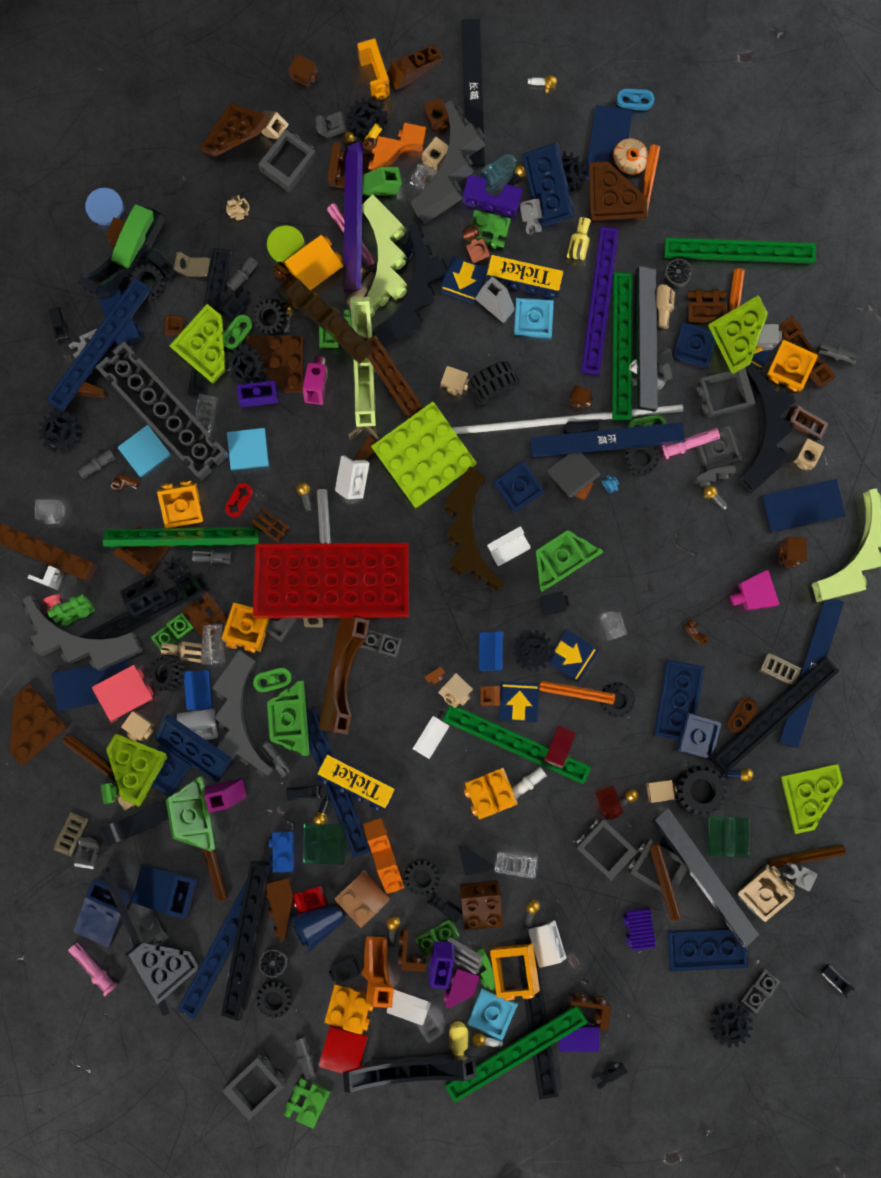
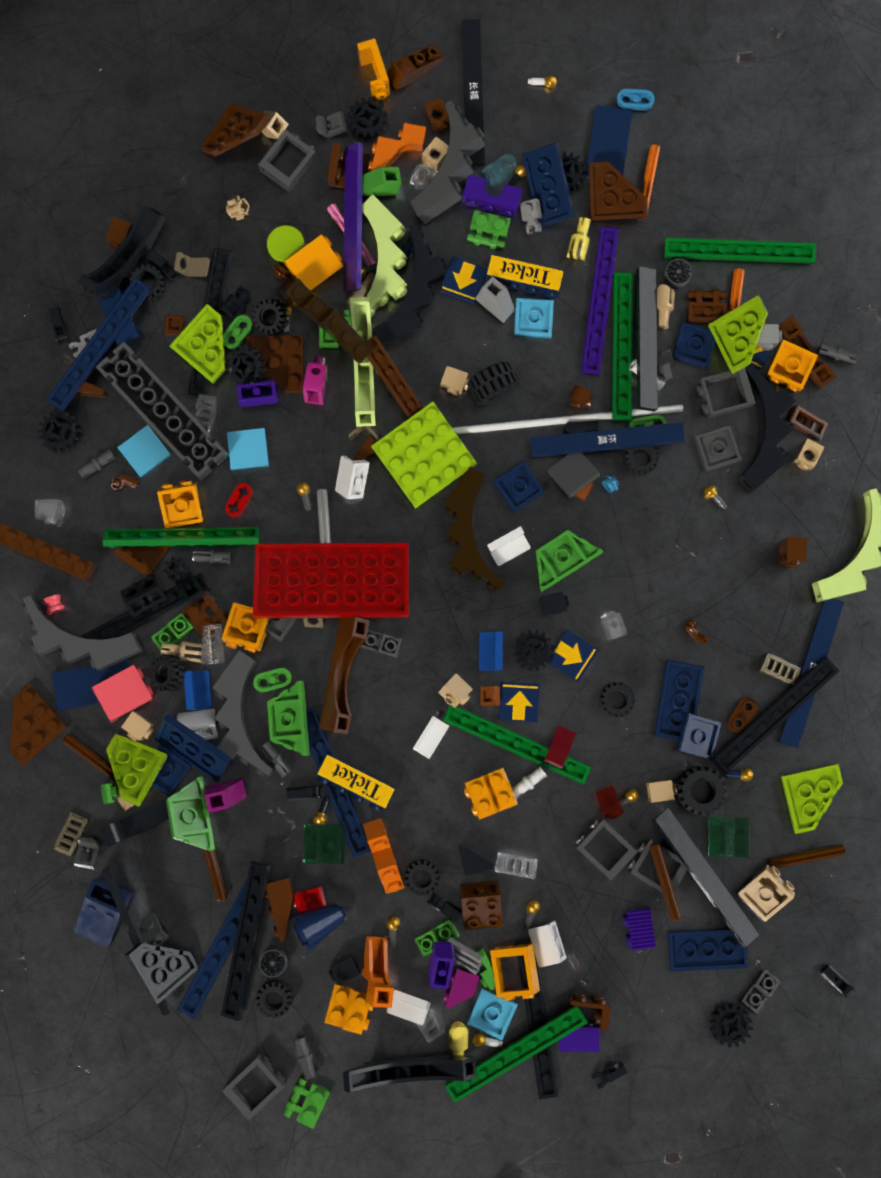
white panel [28,566,65,590] -> none
bright green plate [47,594,95,628] -> none
bright pink pin [68,942,118,996] -> none
medium blue tile [85,188,124,226] -> none
bright green slope [111,204,154,268] -> none
dark blue slope [132,864,198,919] -> none
dark grey axle [226,257,258,292] -> none
reddish brown arm [251,507,290,543] -> none
blue brick [269,831,295,872] -> none
reddish brown brick [288,54,319,87] -> none
red slope [318,1025,368,1074] -> none
medium nougat slope [334,870,390,928] -> none
pearl gold piece [343,131,364,144] -> none
arm [362,123,382,151] -> none
reddish brown bracket [398,926,426,972] -> none
dark orange plate [425,667,445,684] -> none
copper plate [462,224,491,263] -> none
orange axle [539,681,615,704] -> none
tan dish [613,138,649,175] -> none
bright pink pin [661,427,720,460] -> none
dark grey slope [694,466,735,487] -> none
dark pink torso [730,570,780,610] -> none
dark blue tile [762,479,846,533] -> none
light grey plate [782,862,818,892] -> none

